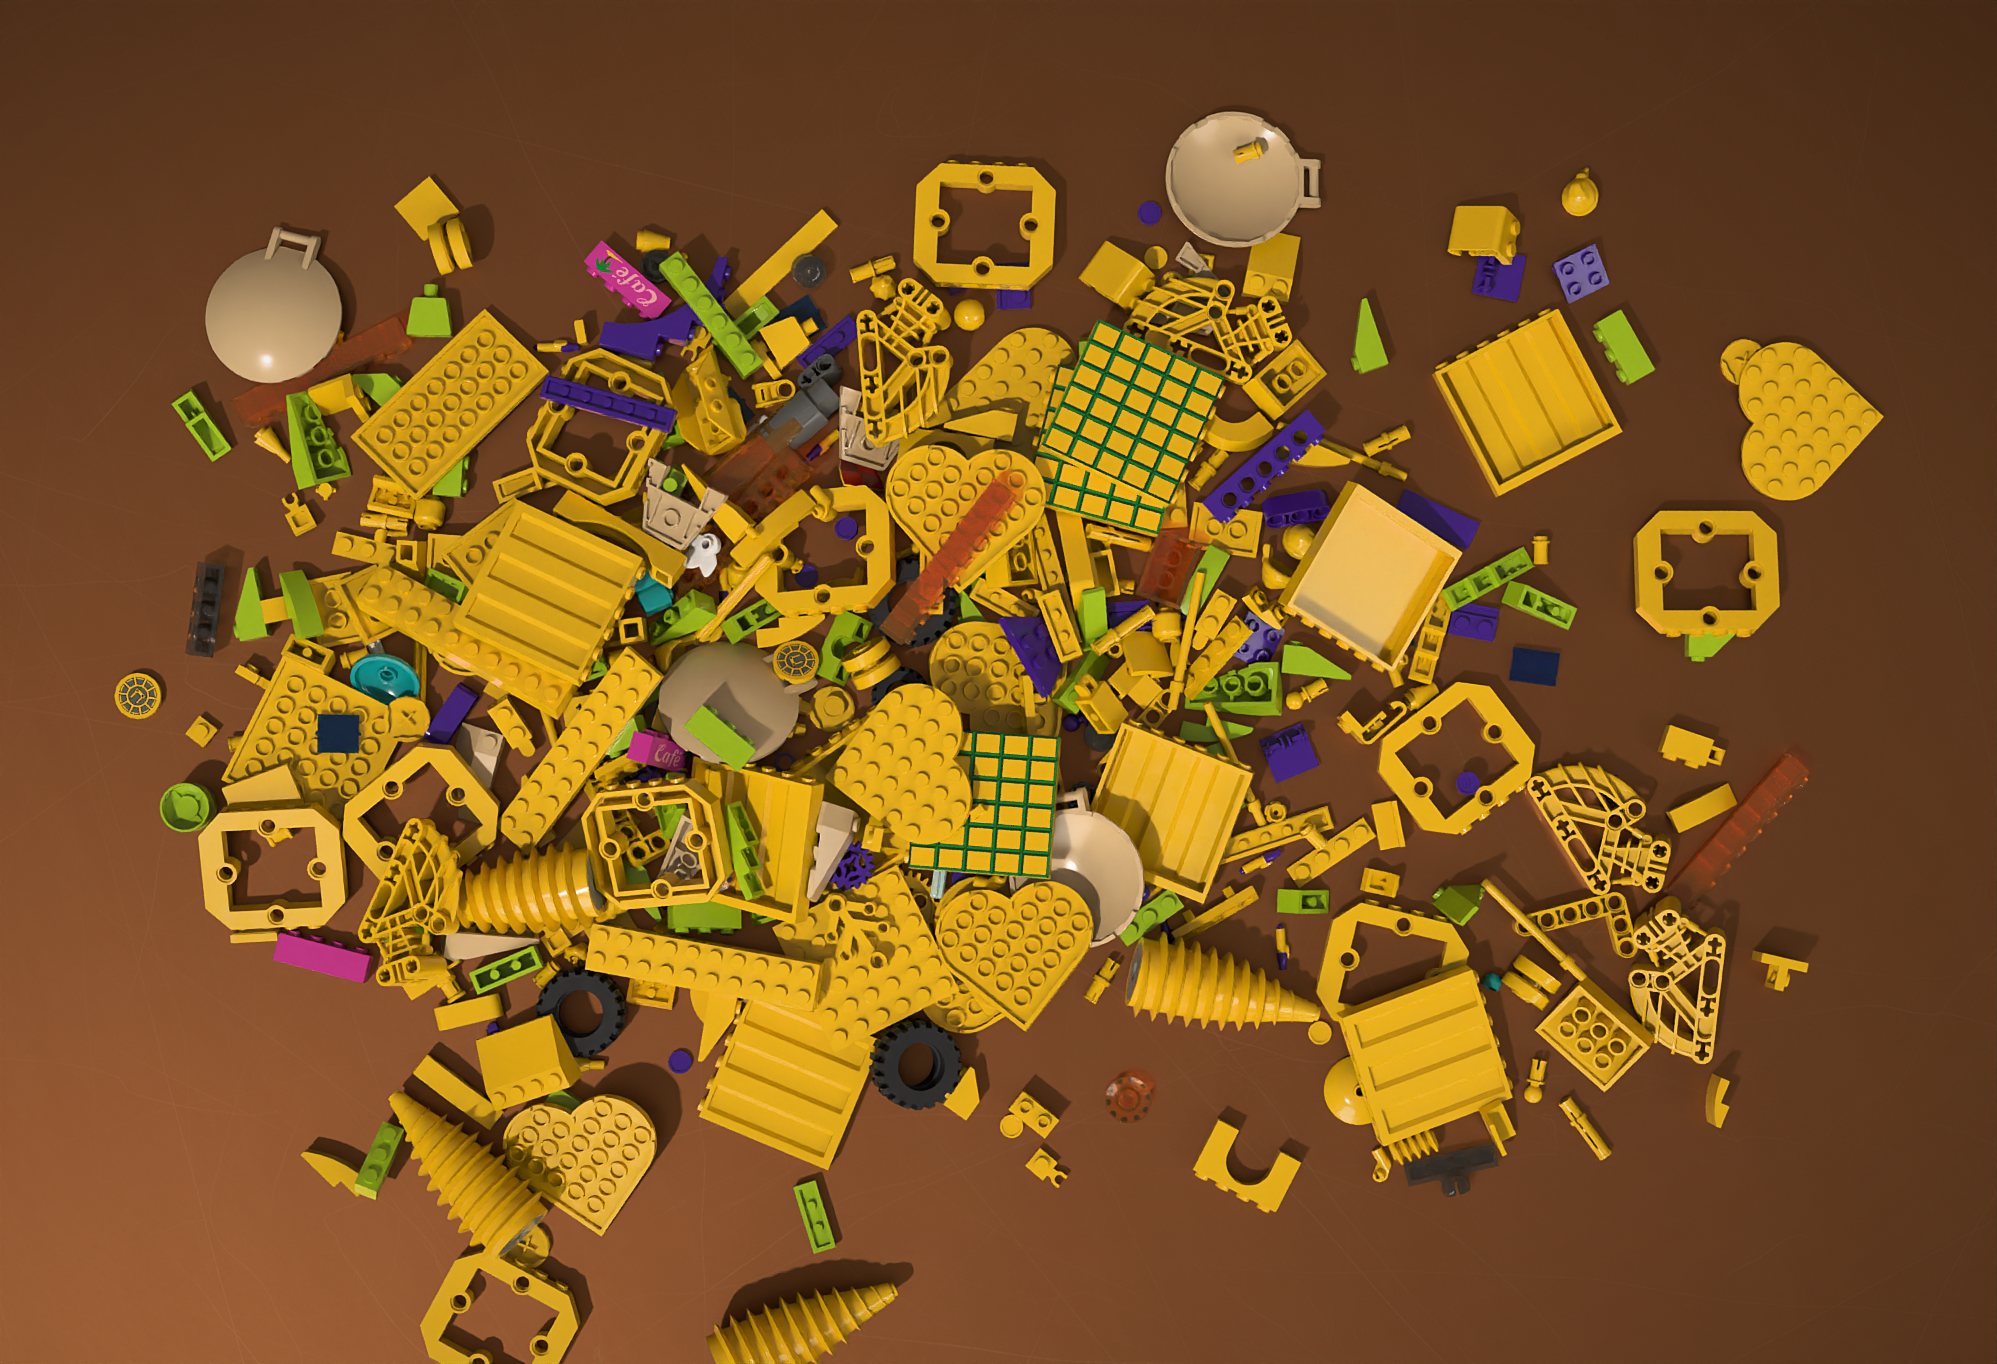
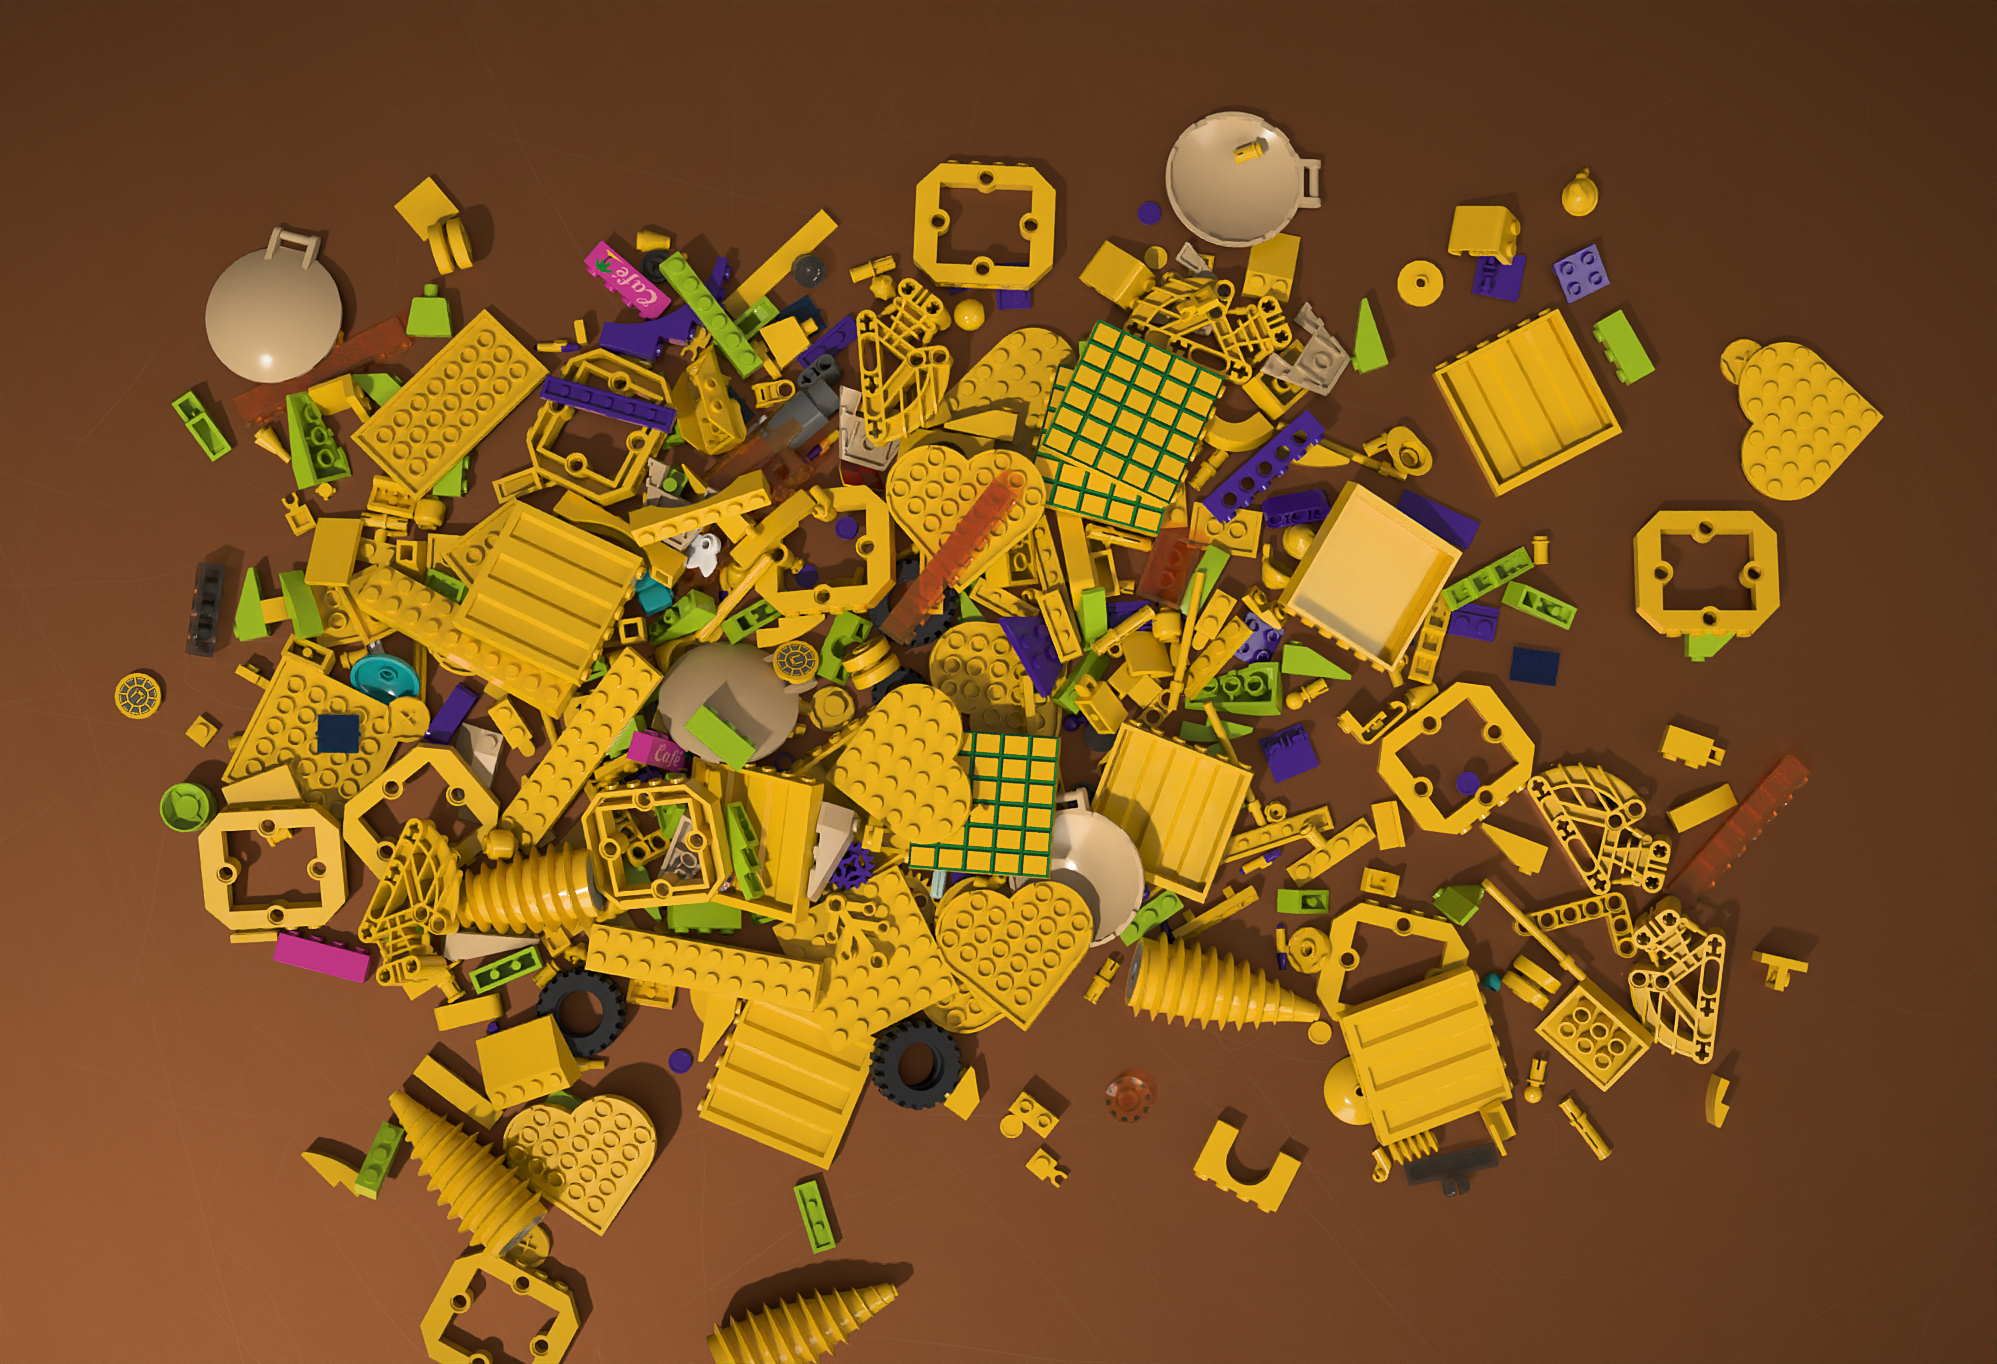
none -> yellow tile [304,518,364,586]
none -> yellow head [482,830,518,860]
none -> yellow arch [629,469,772,547]
none -> yellow plate [1176,285,1220,322]
none -> tan wing [1260,302,1351,396]
none -> yellow plate [1287,927,1331,974]
none -> yellow piece [1386,426,1432,476]
none -> yellow plate [1397,261,1443,307]
none -> yellow slope [1478,822,1548,876]

